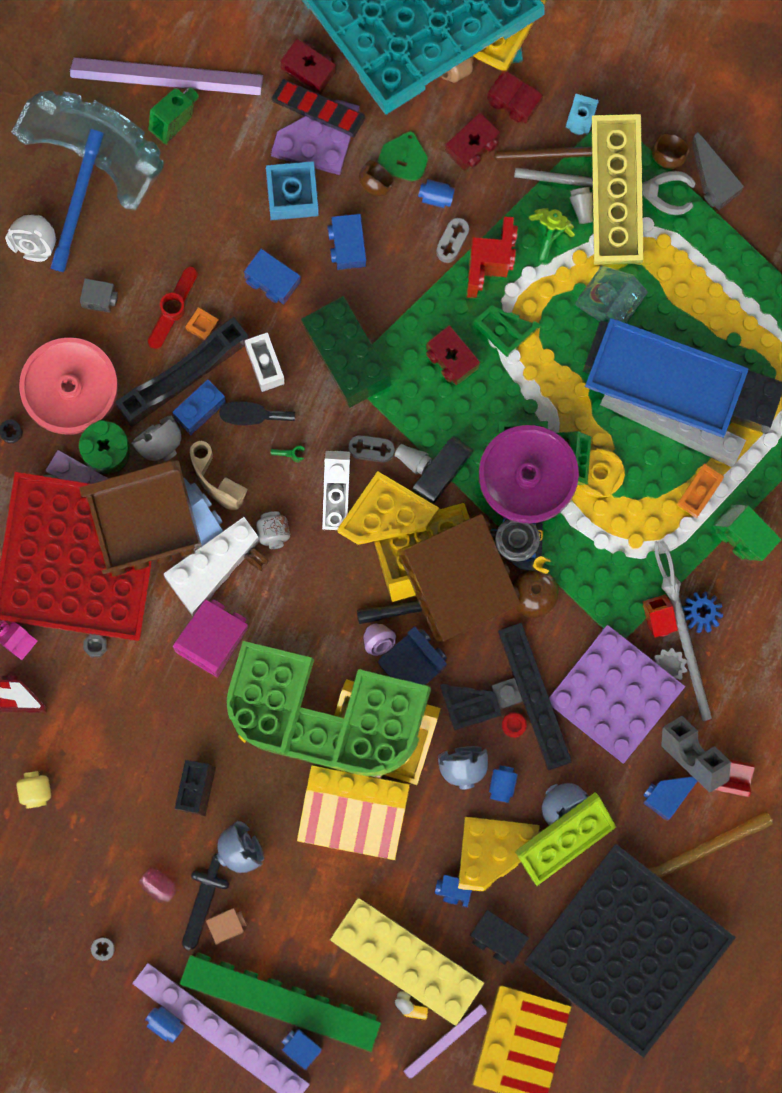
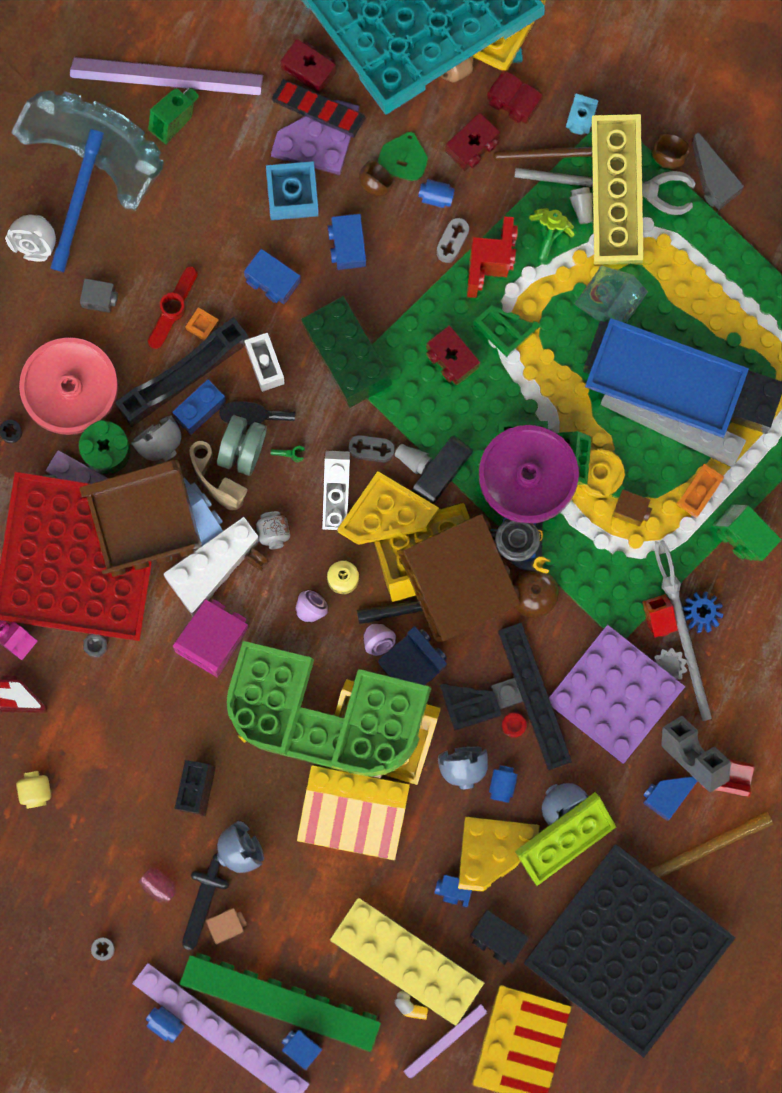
none -> sand green wheel [217,415,267,476]
none -> lavender cone [296,590,328,622]
none -> light yellow head [327,561,359,594]
none -> reddish brown brick [612,490,652,527]

